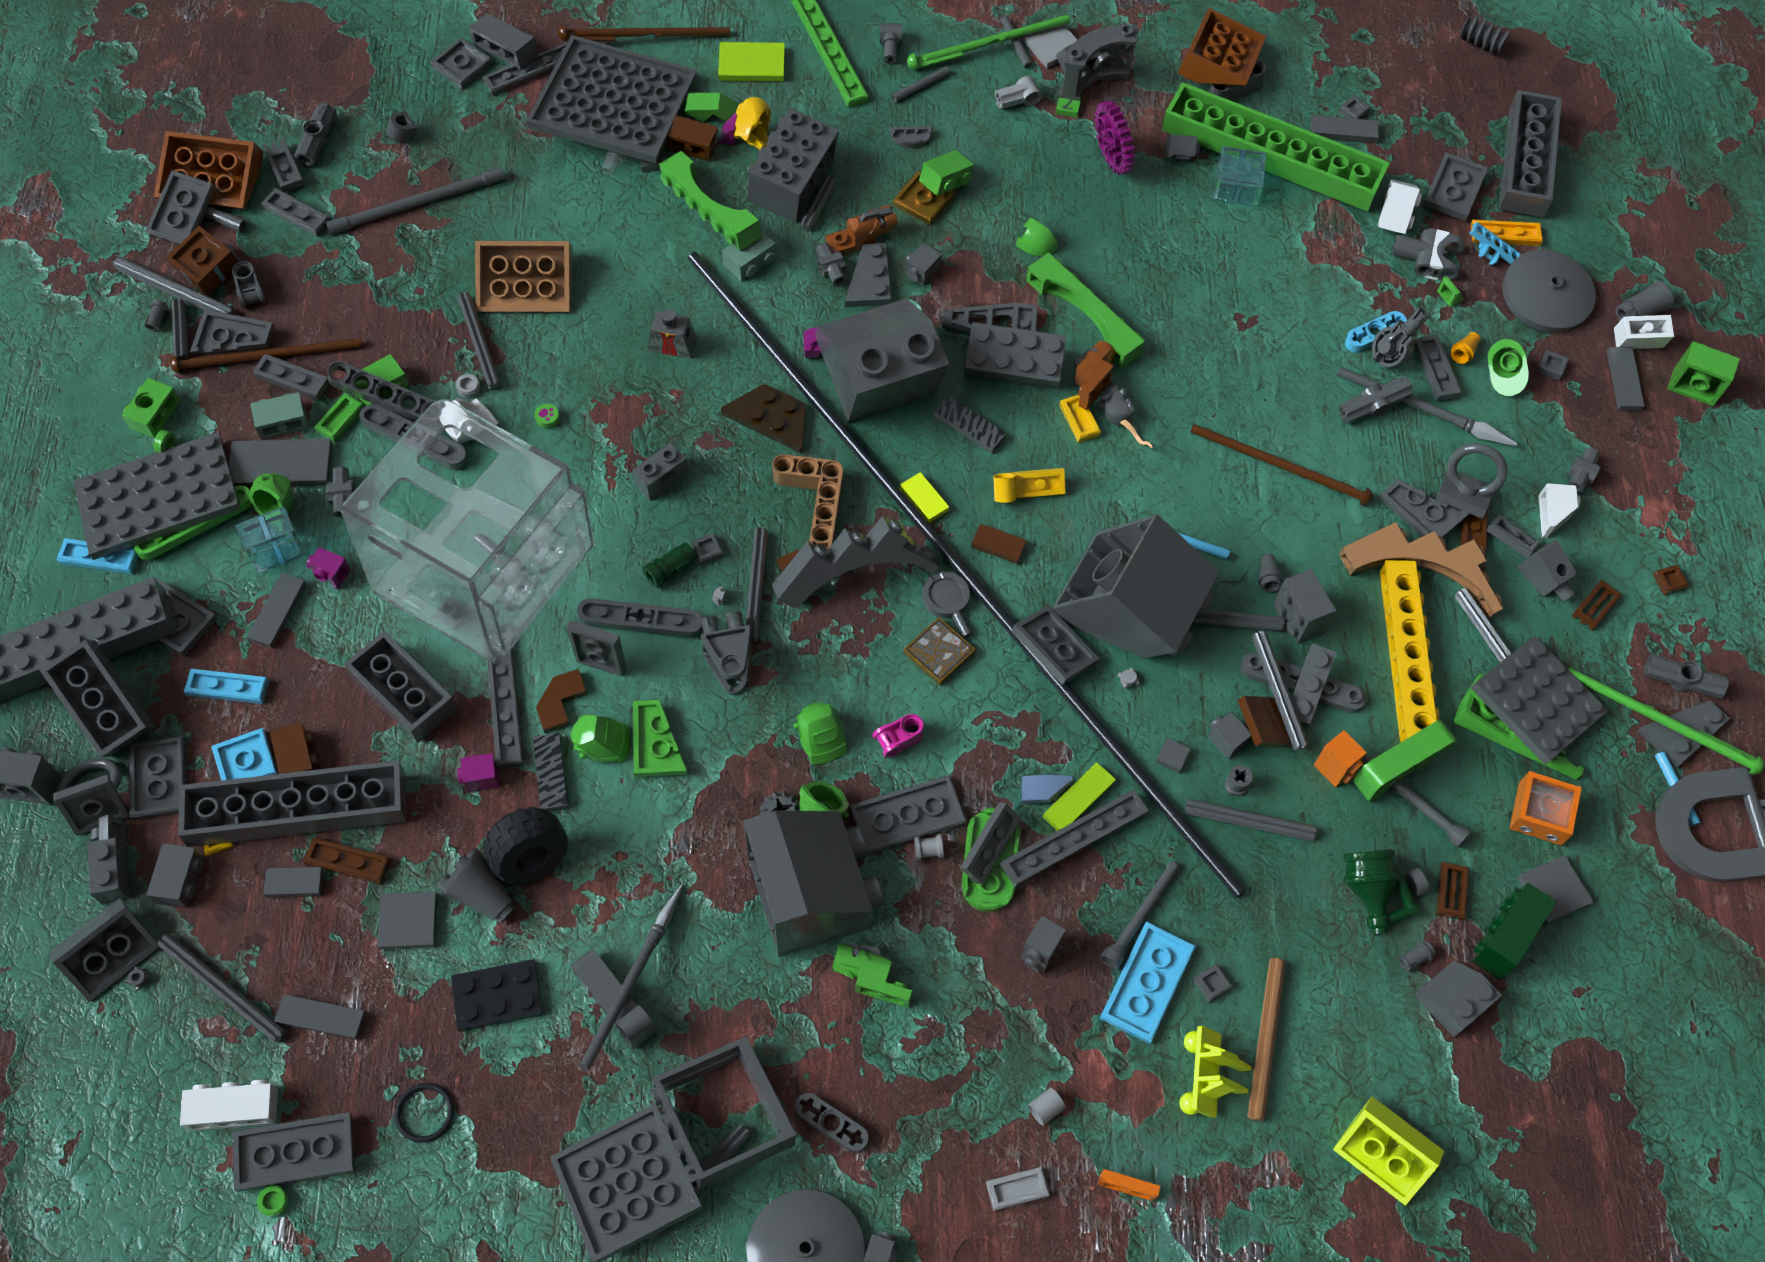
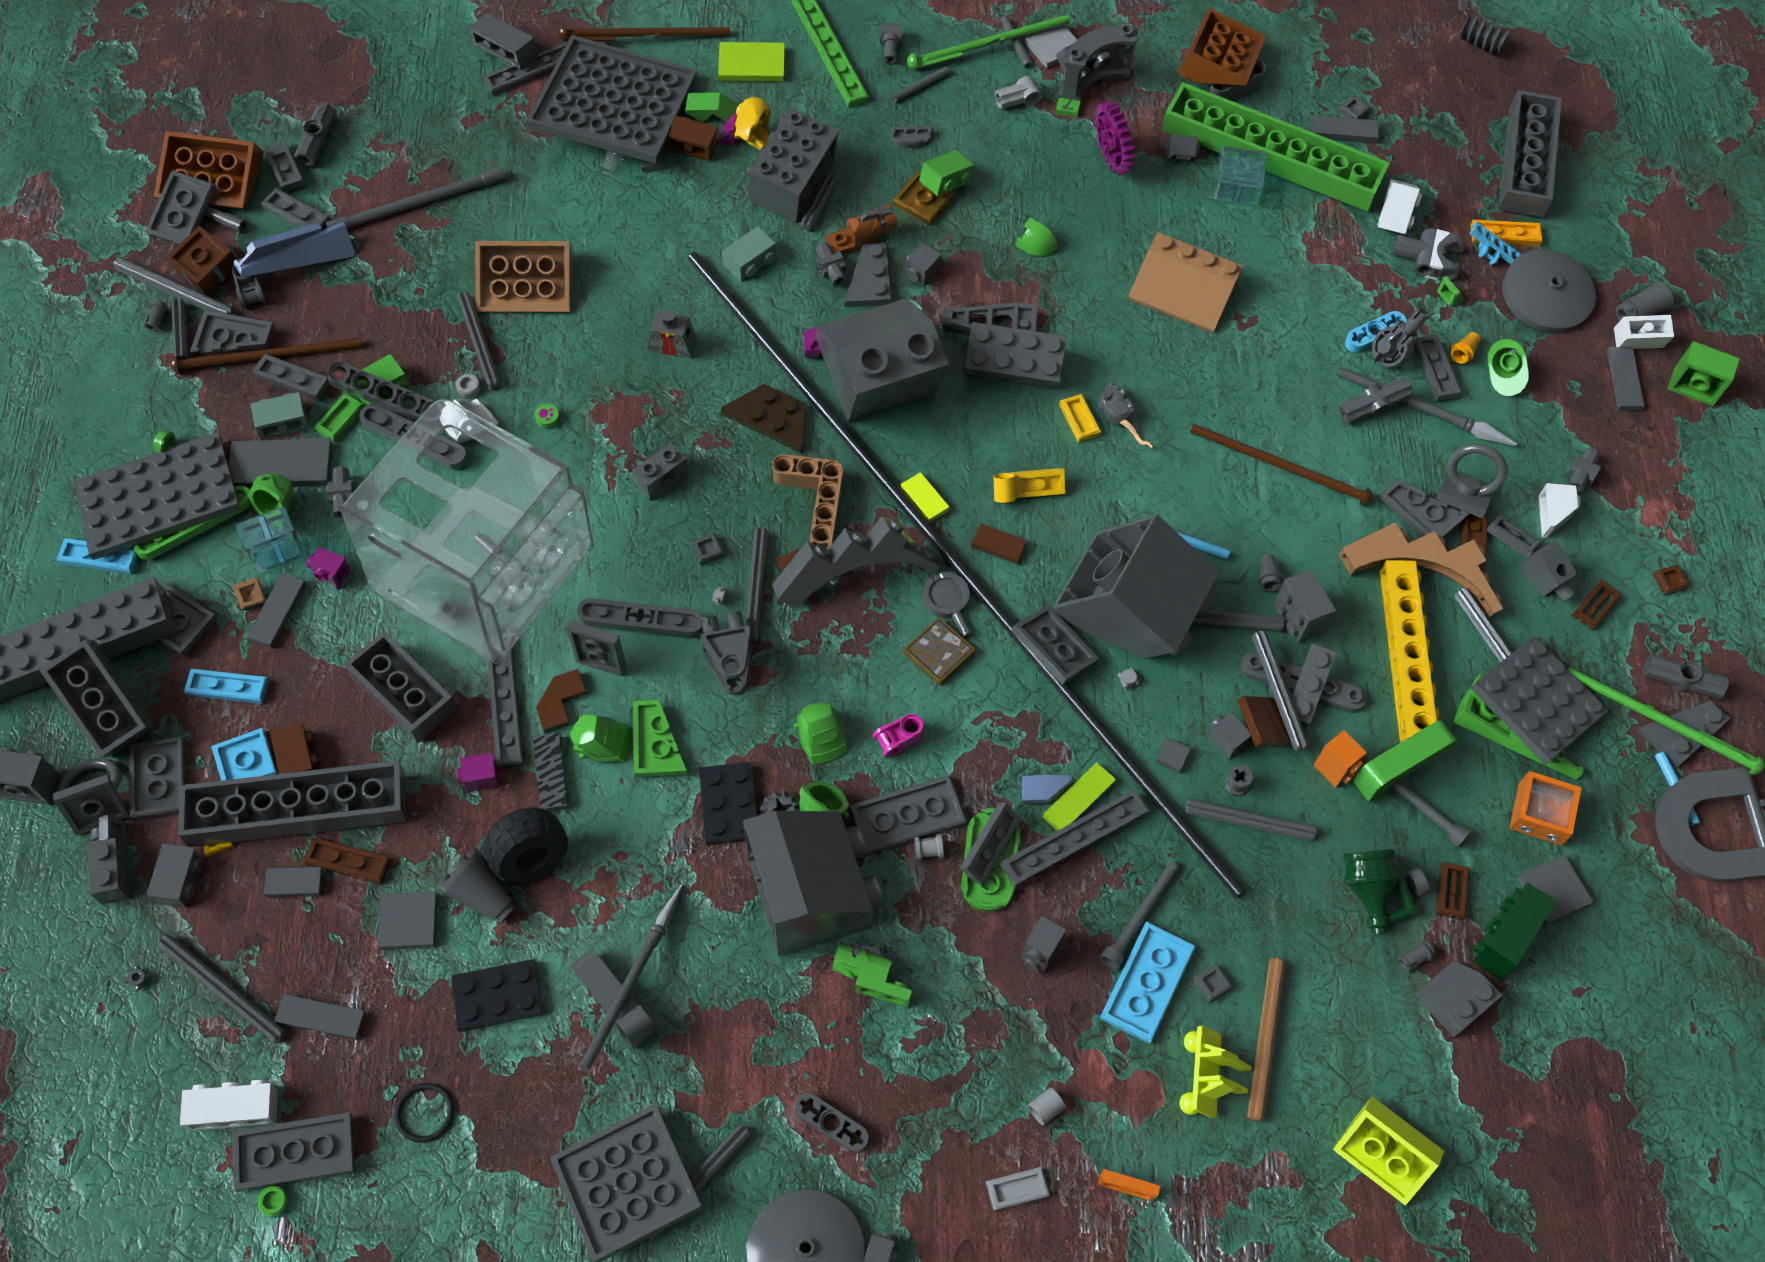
dark grey slope [49,898,159,1002] -> none
bright green brick [121,378,180,438] -> none
dark grey plate [386,111,417,142] -> none
dark grey tile [430,37,493,89] -> none
dark green axle [642,542,696,587] -> none
dark grey window [650,1036,796,1190] -> none
bright green arch [659,151,762,251] -> none
dark grey tile [934,396,1006,454] -> none
bright green arch [1026,253,1145,369] -> none
dark orange plate [1074,341,1116,410] -> none
dark grey plate [1423,152,1488,221] -> none
dark grey tile [1536,350,1569,381] -> none
none -> medium nougat tile [232,577,267,610]
none -> sand blue wedge [233,222,355,277]
none -> black plate [699,762,757,845]
none -> medium nougat slope [1128,232,1243,333]

